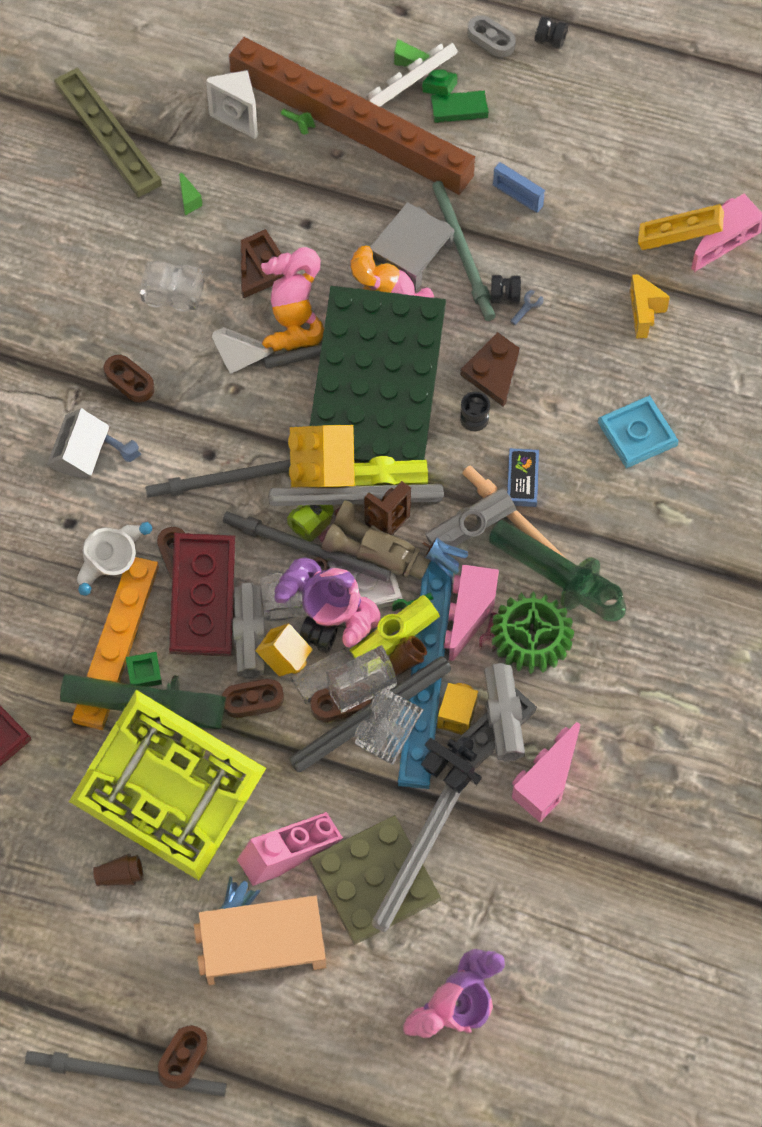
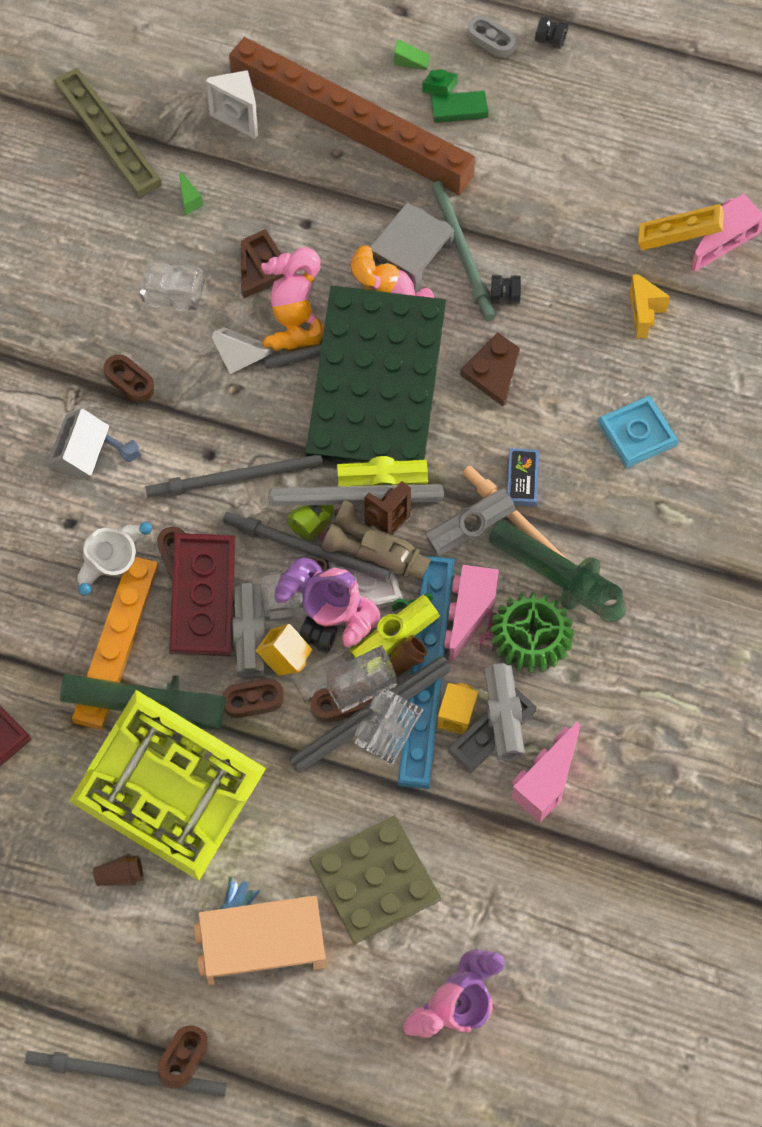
green plate [126,652,162,690] -> none
bright pink slope [237,812,343,886] -> none
bright green hand [281,109,316,134] -> none
yellow brick [288,425,355,487] -> none
white plate [365,43,458,107] -> none
light grey axle [372,785,462,932] -> none
black hips [421,736,482,793] -> none
flat silver piece [422,537,468,579] -> none
black wheel [460,391,490,432] -> none
medium blue tile [493,162,545,213] -> none
sand blue hand [510,290,544,326] -> none

